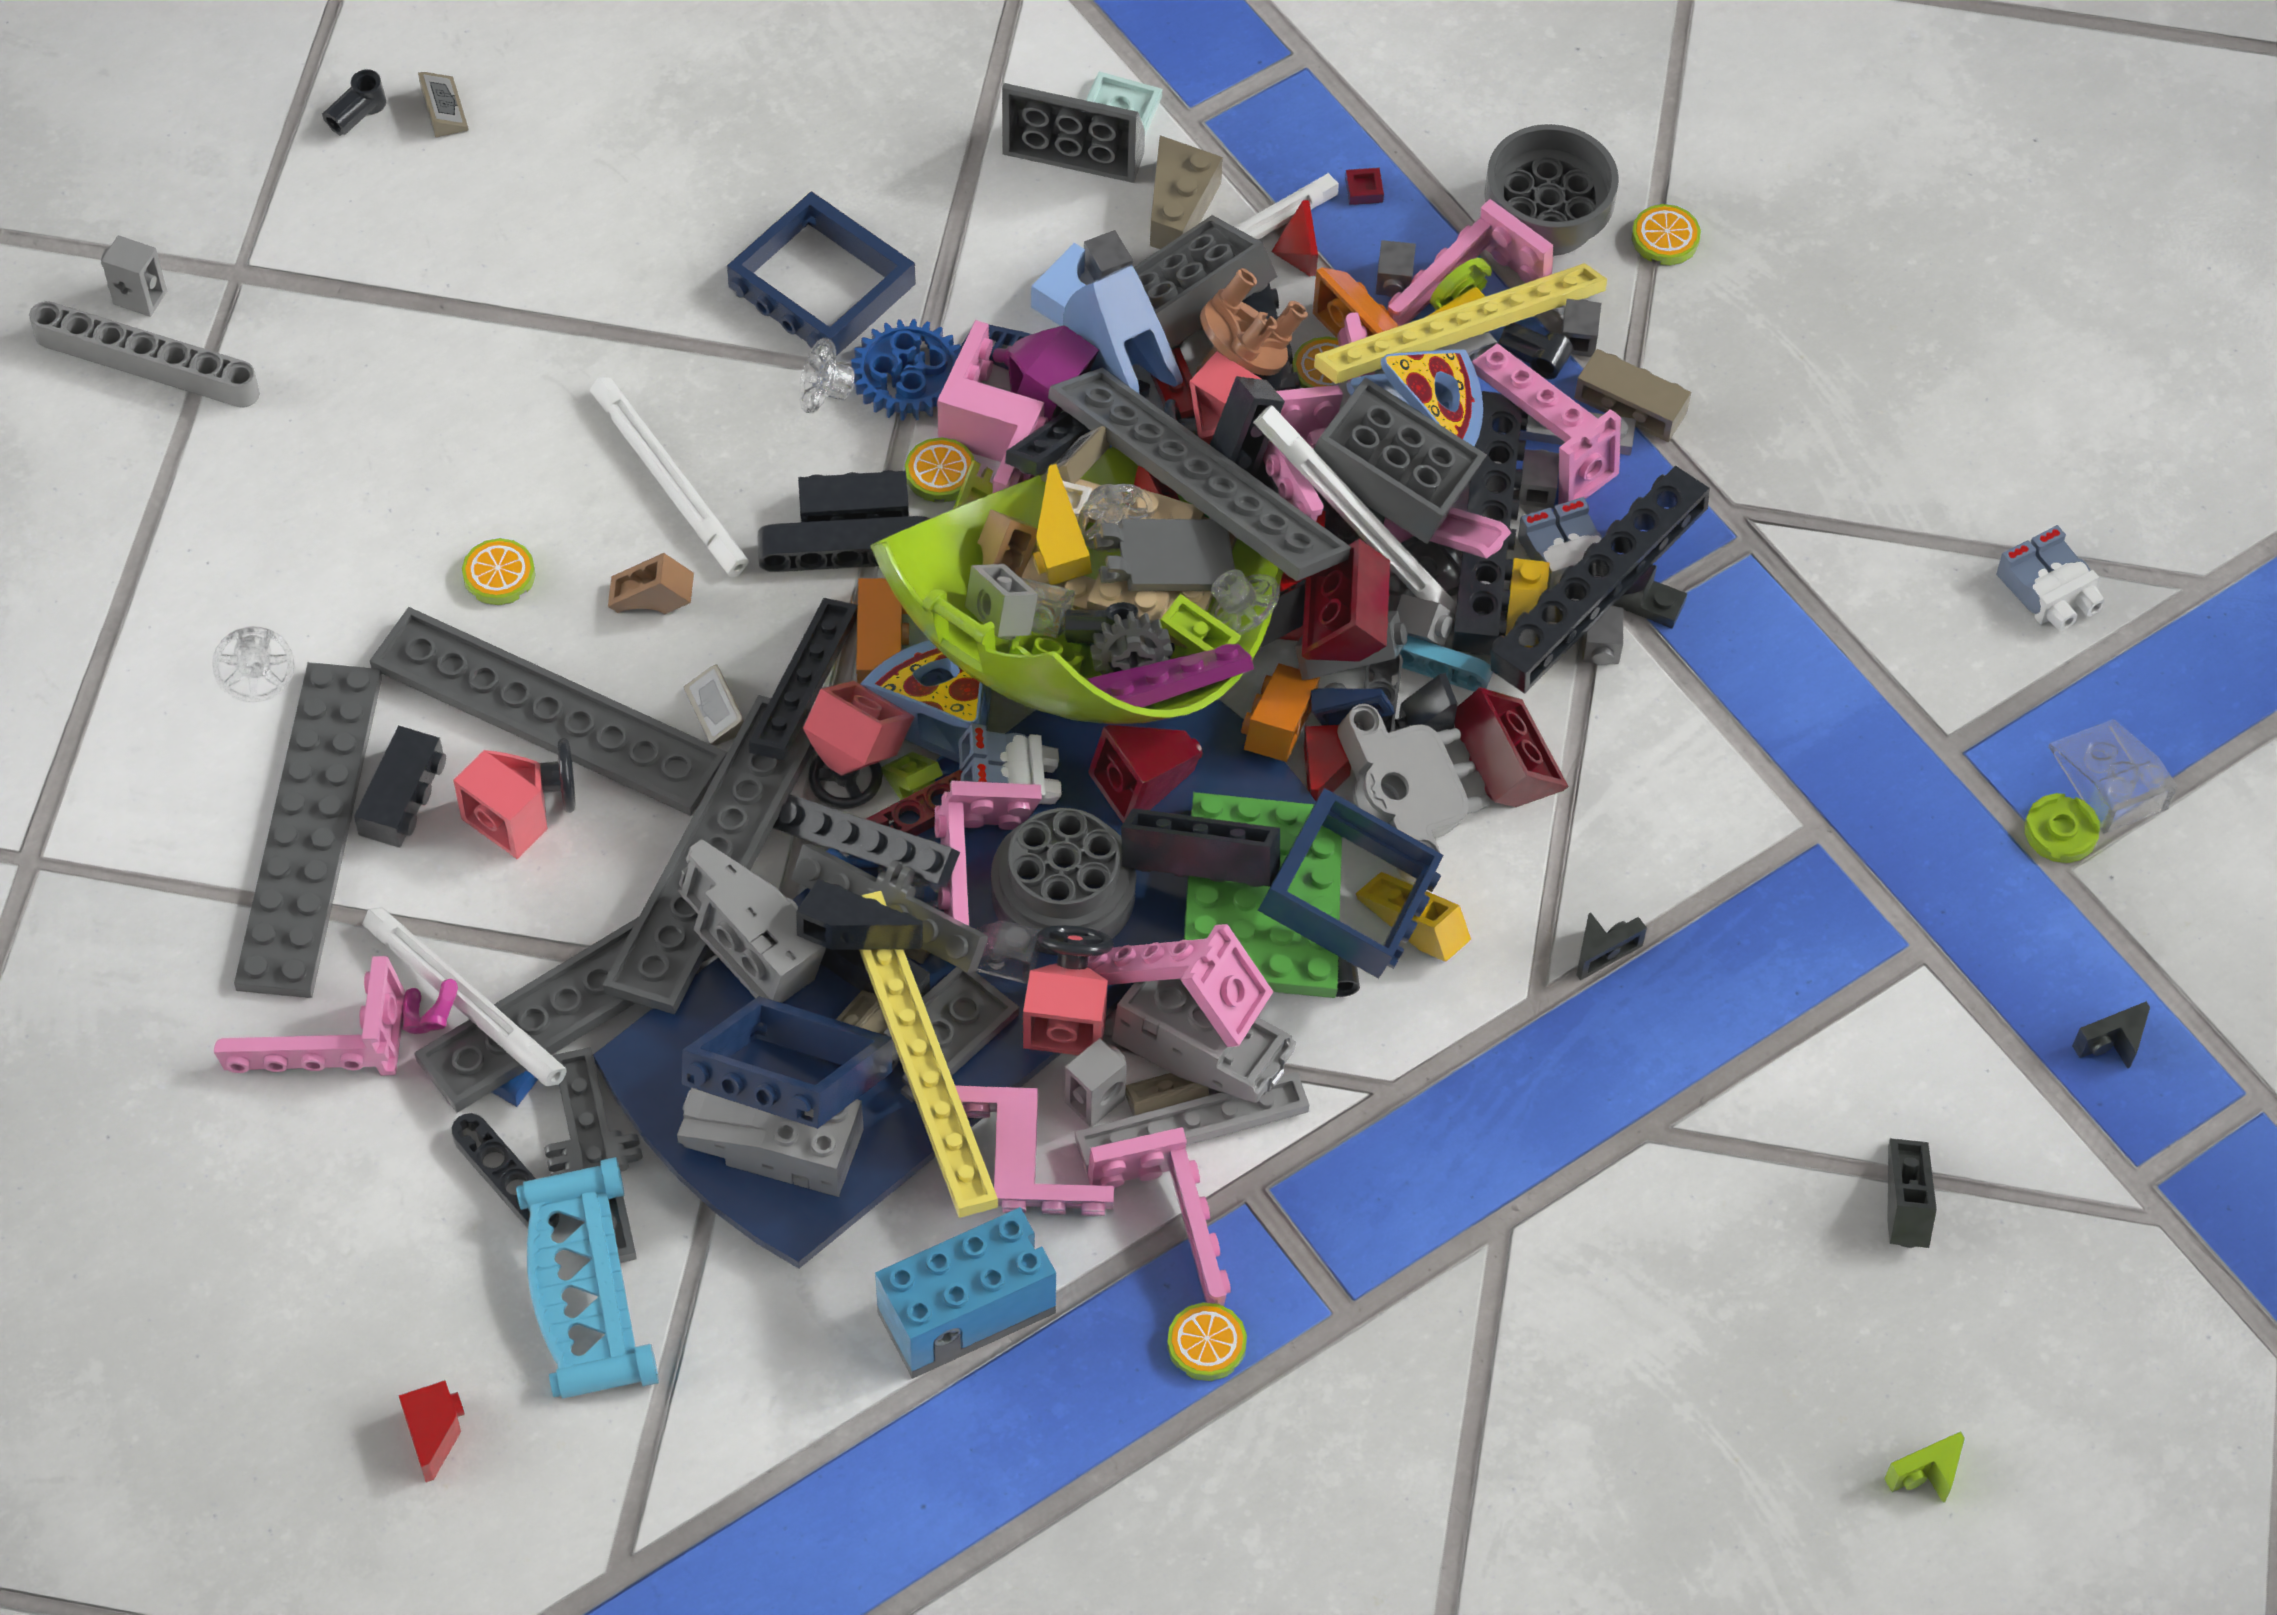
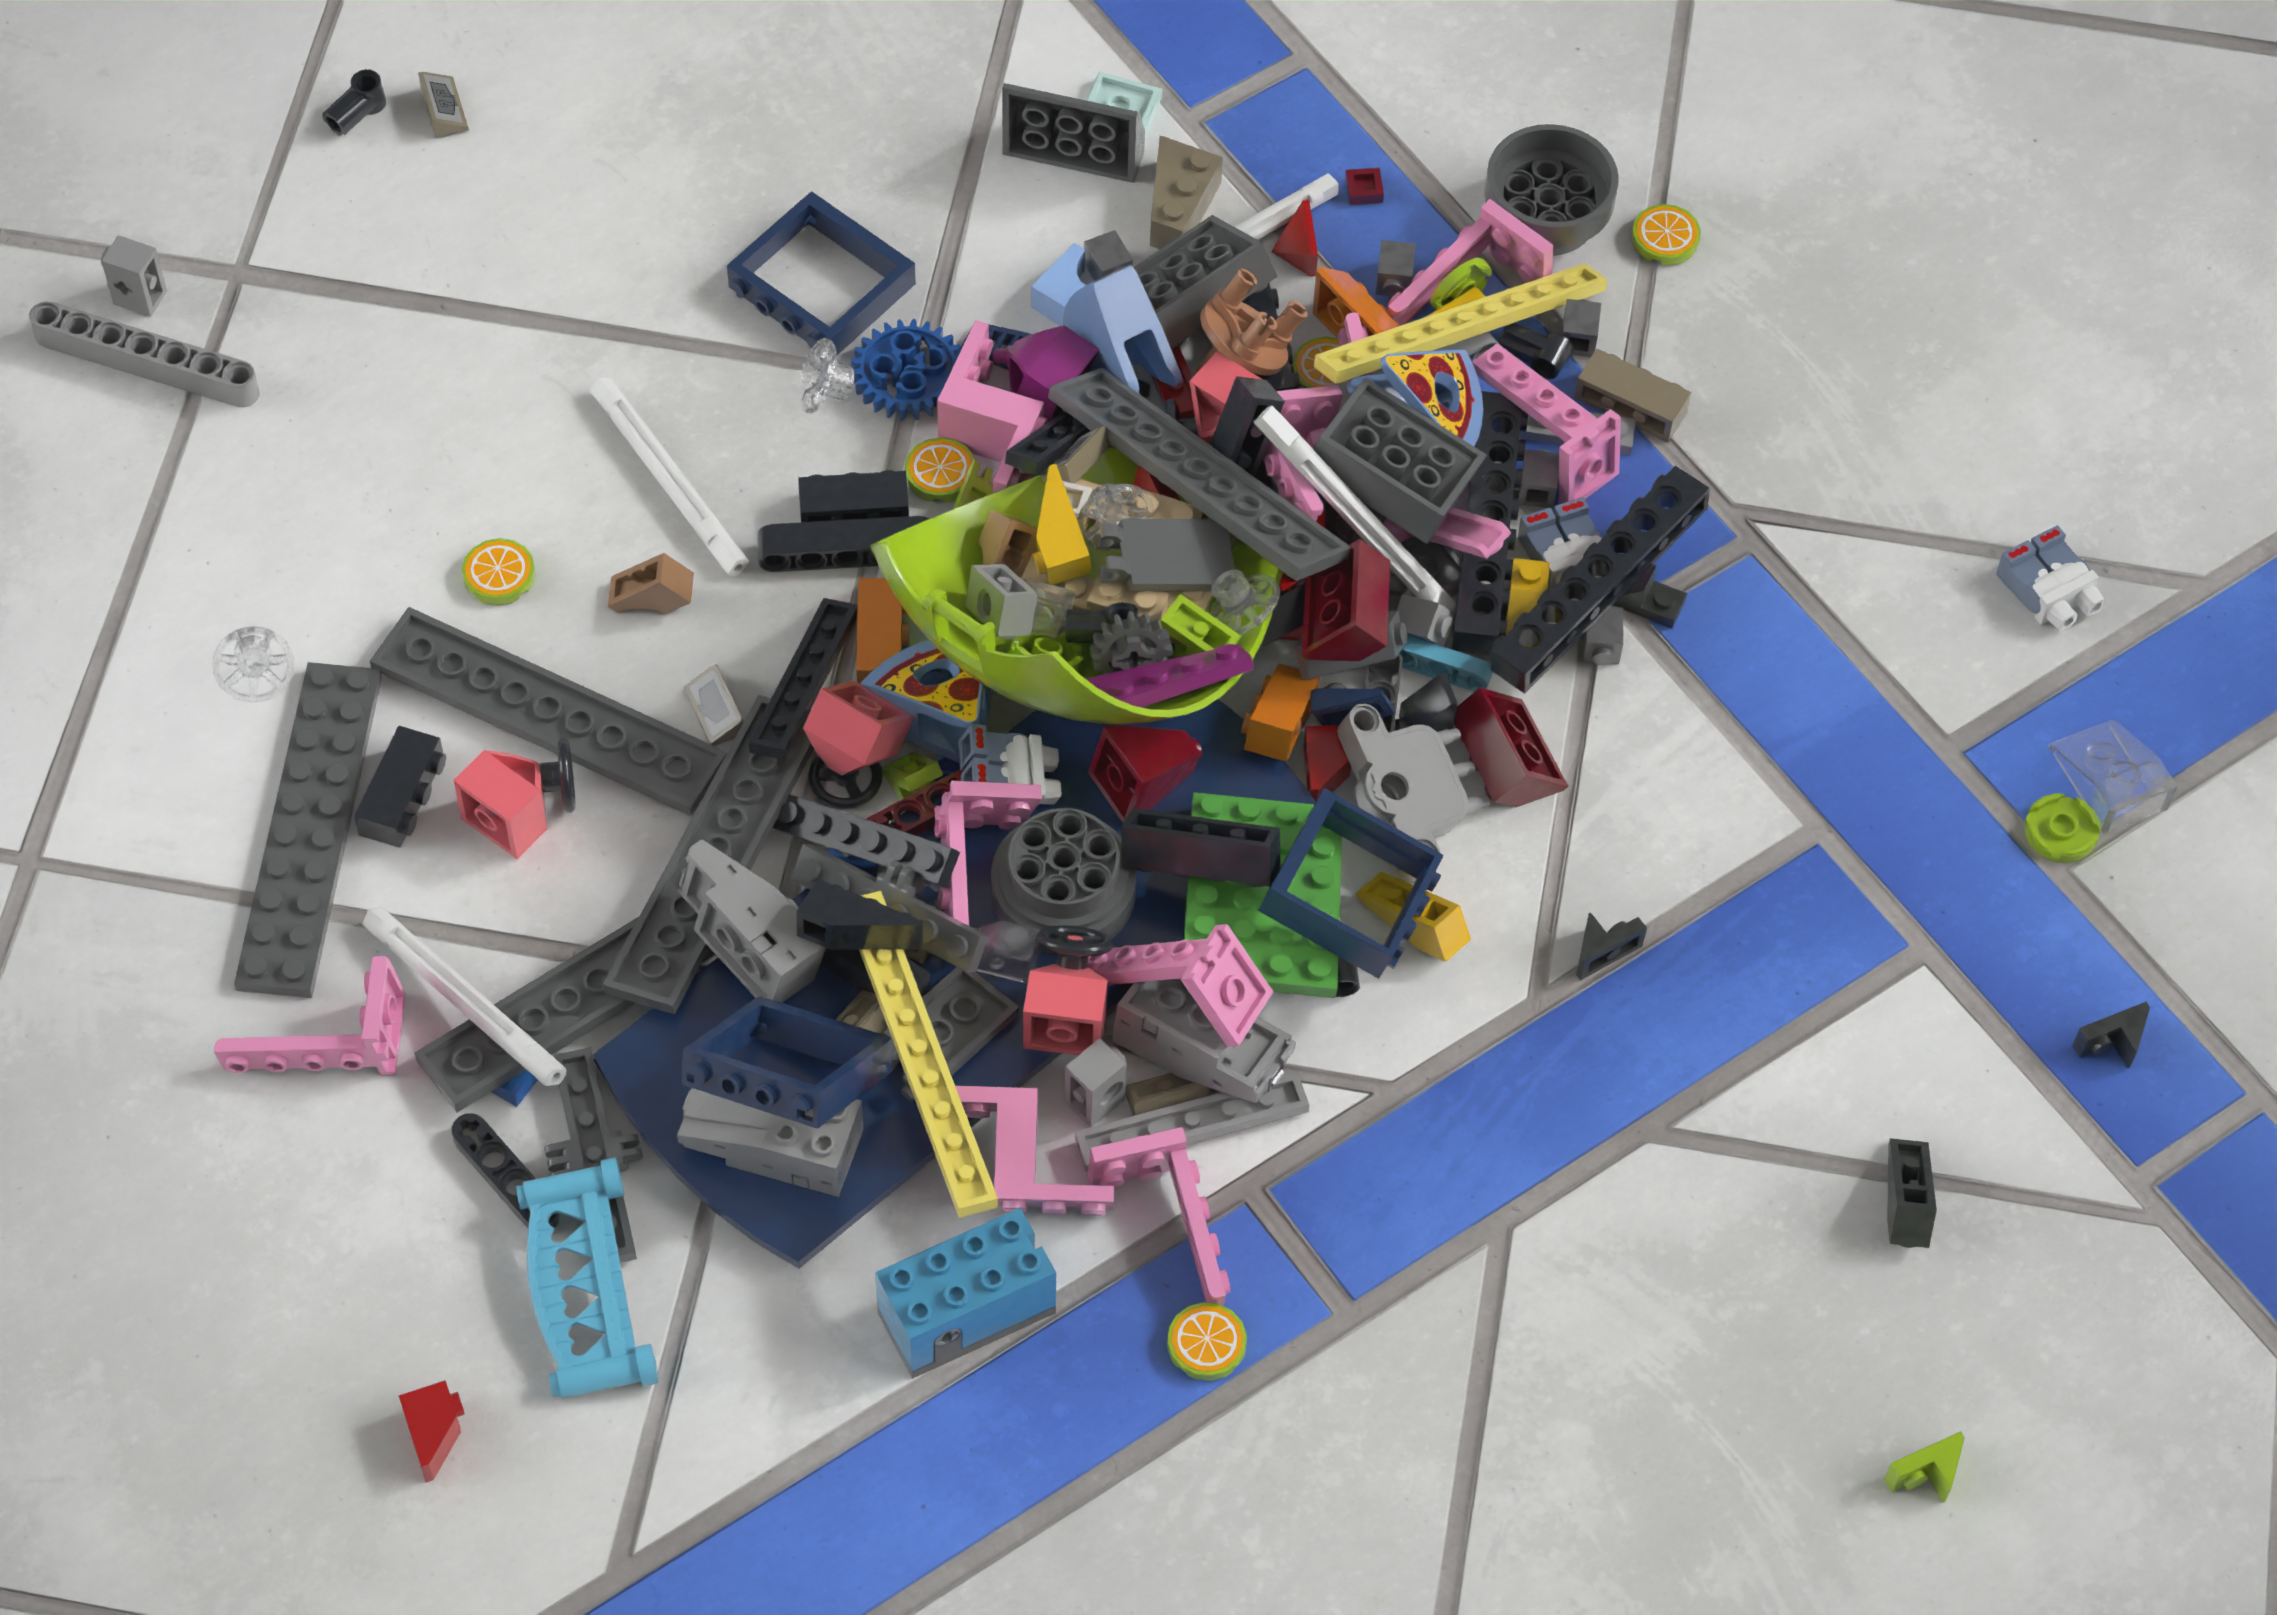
dark pink cap [402,979,458,1034] -> none

